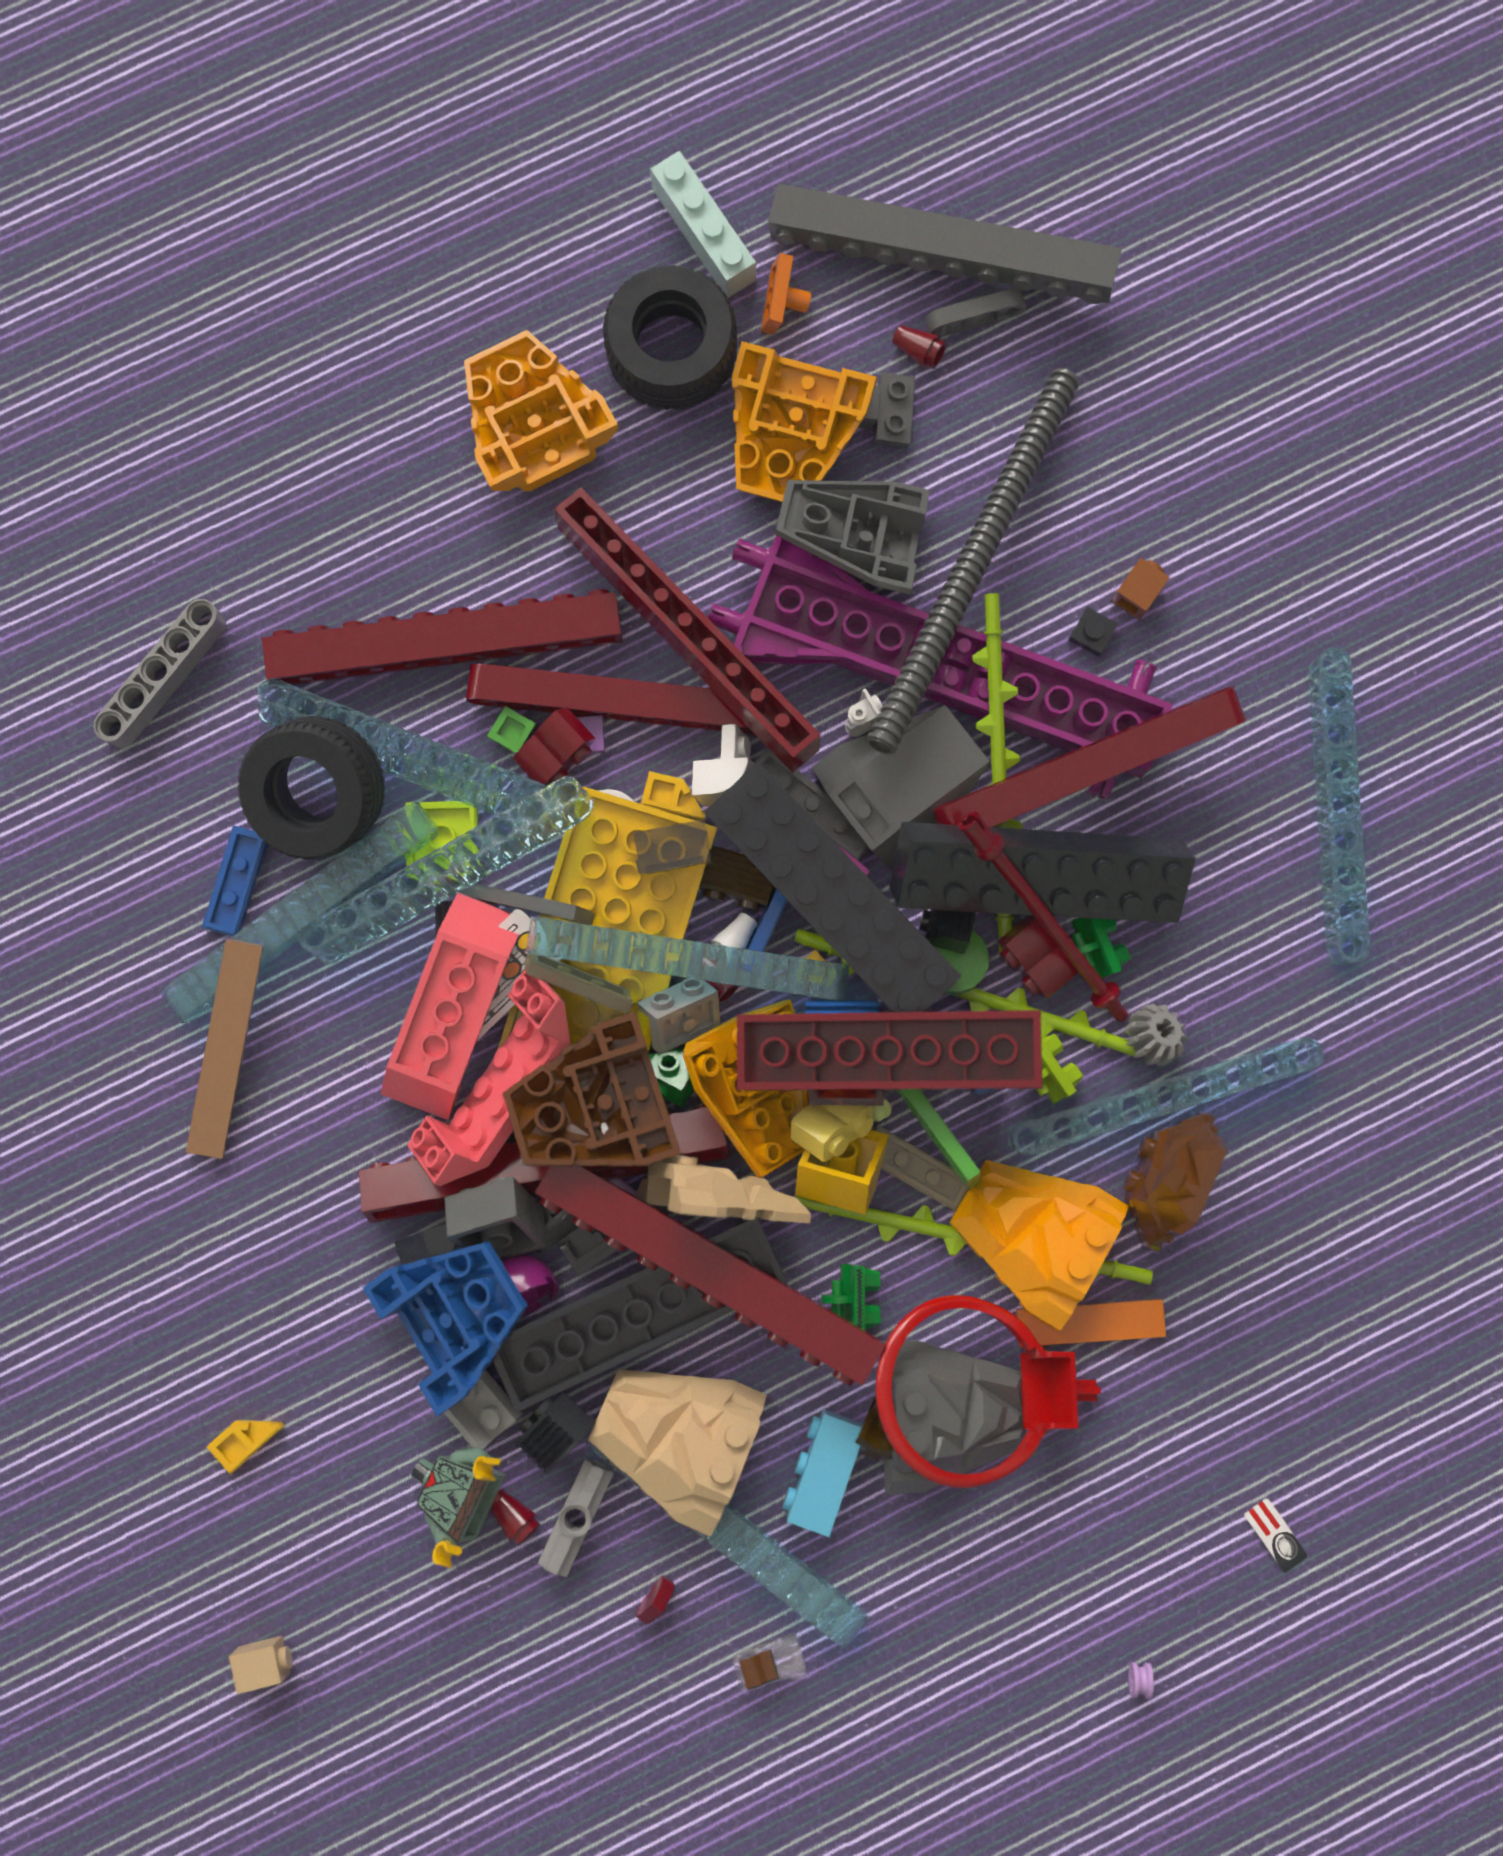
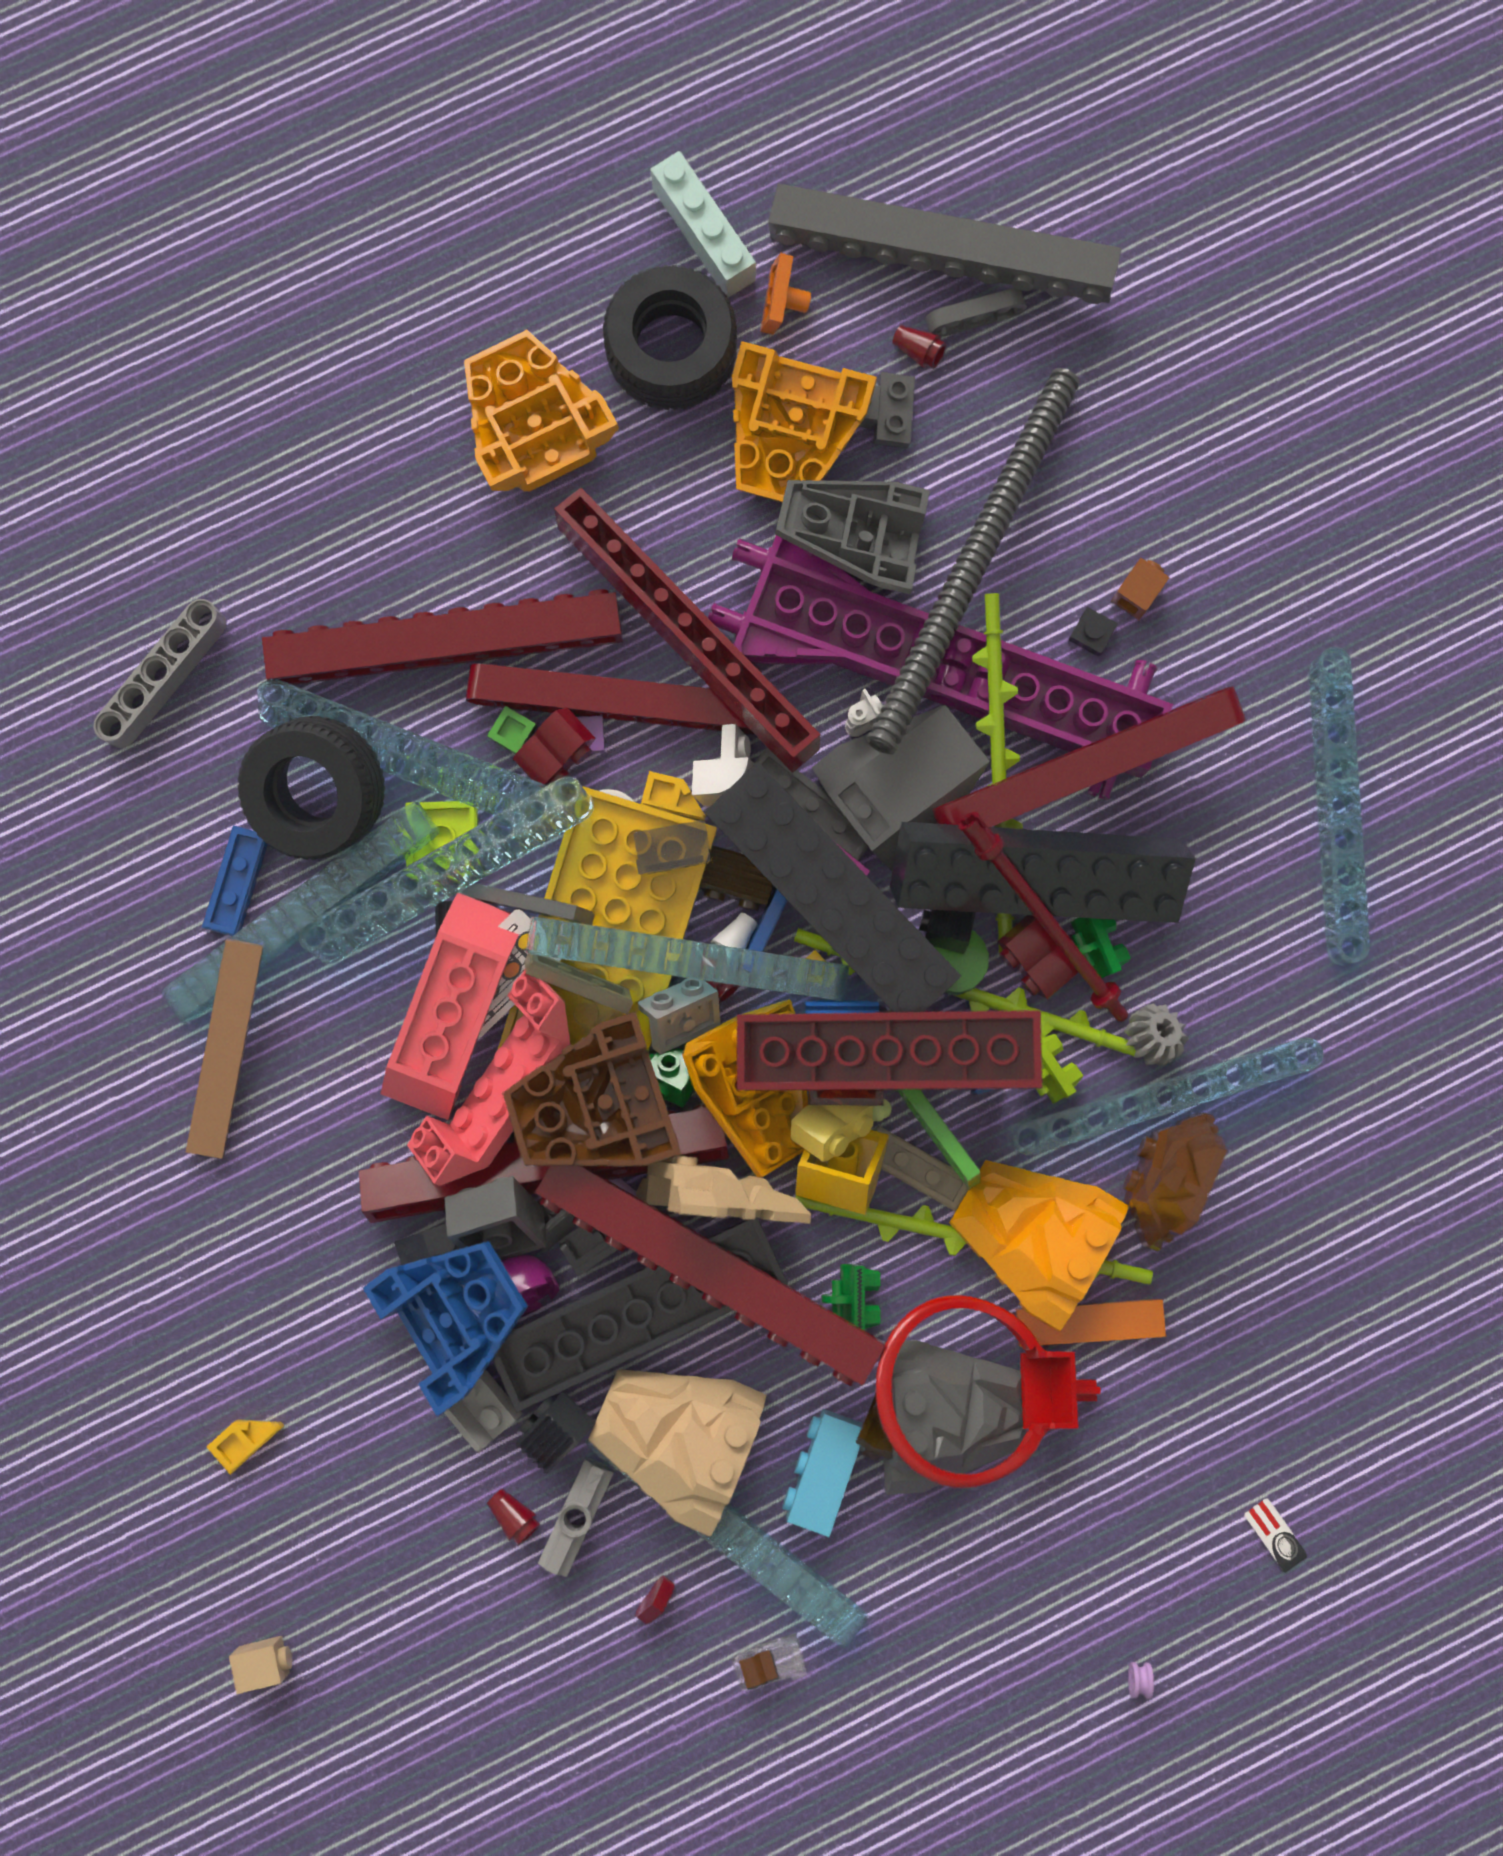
torso [412,1448,506,1569] -> none

